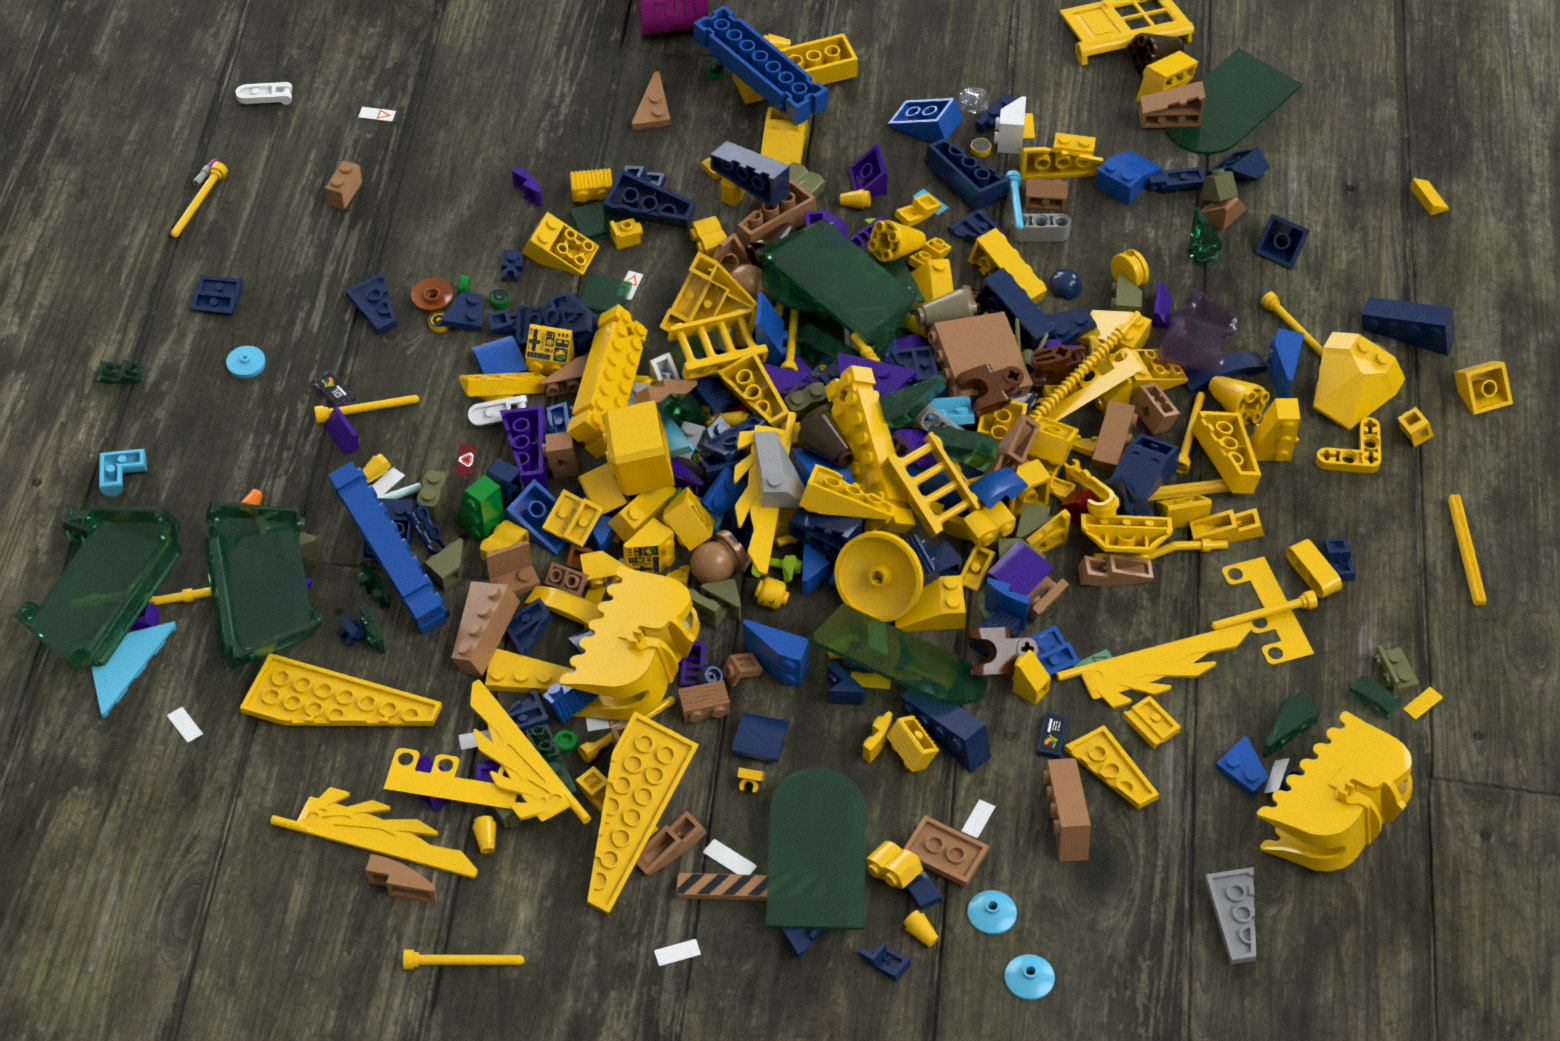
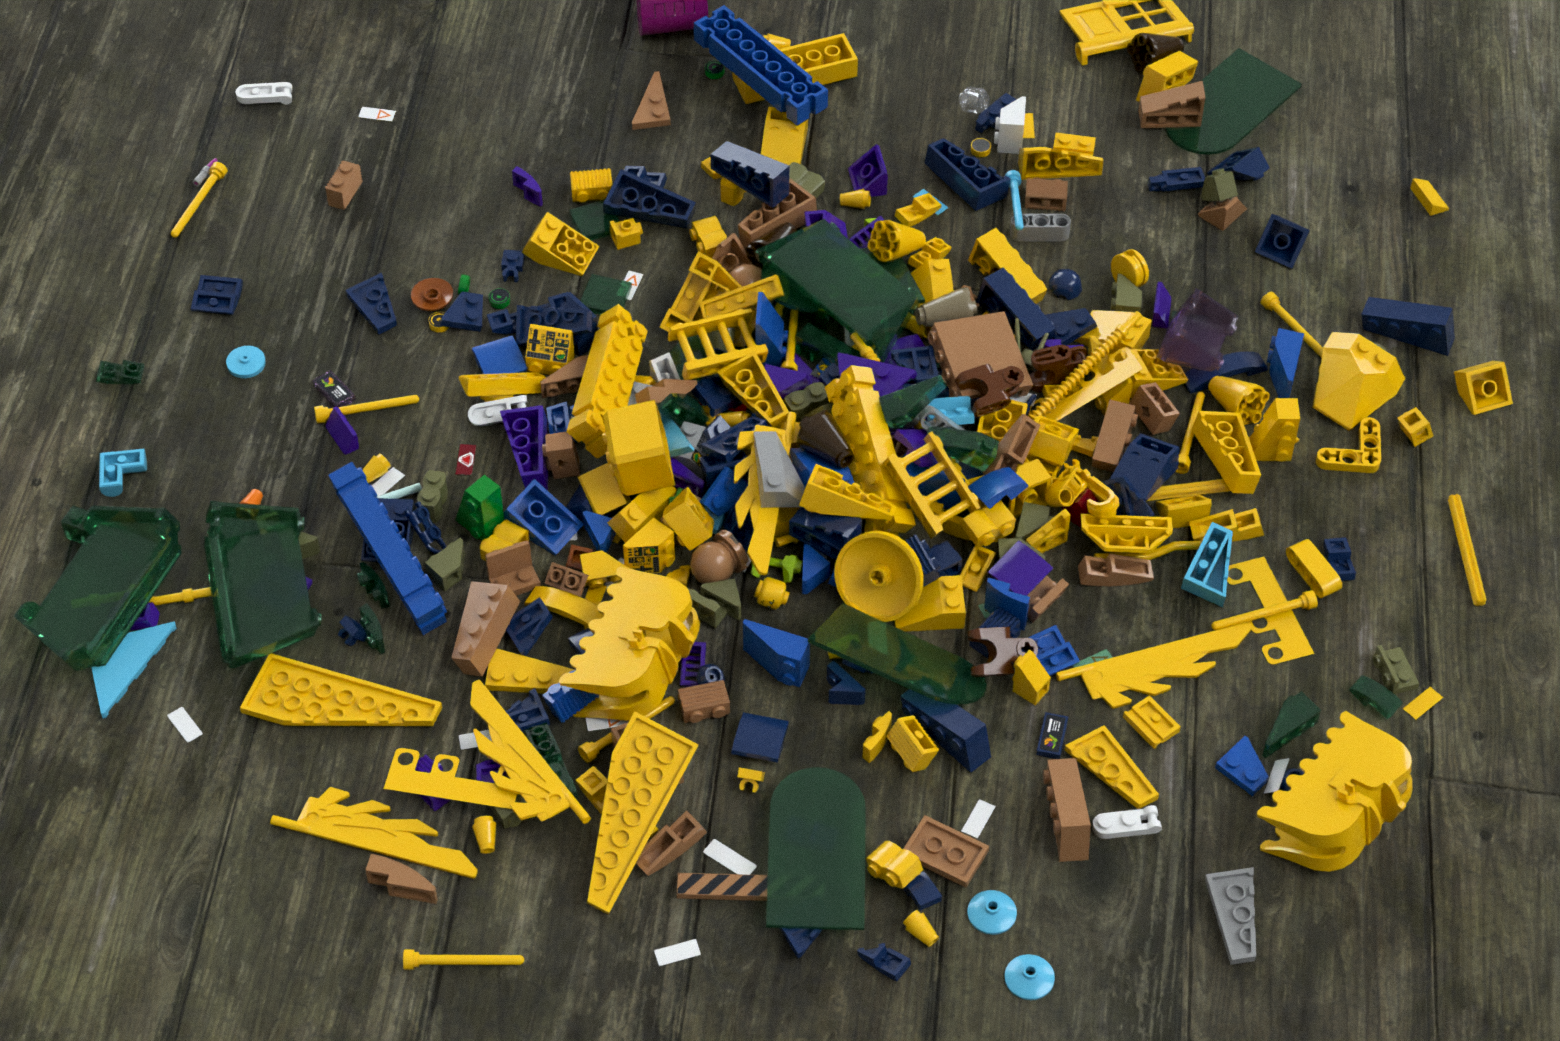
dark blue brick [486,459,522,508] -> none
yellow slope [542,489,604,548] -> none
green tile [553,730,577,754] -> none
medium nougat bracket [722,653,763,687] -> none
yellow sticker [851,671,891,689] -> none
blue slope [888,98,963,142] -> none
dark blue wing [948,209,1005,242] -> none
blue slope [1095,150,1163,205] -> none
clear green slope [1188,208,1222,266] -> none
none -> yellow tile [699,275,784,319]
none -> yellow piece [1045,467,1087,508]
none -> white plate [1092,805,1162,839]
none -> medium azure wedge [1181,522,1233,608]

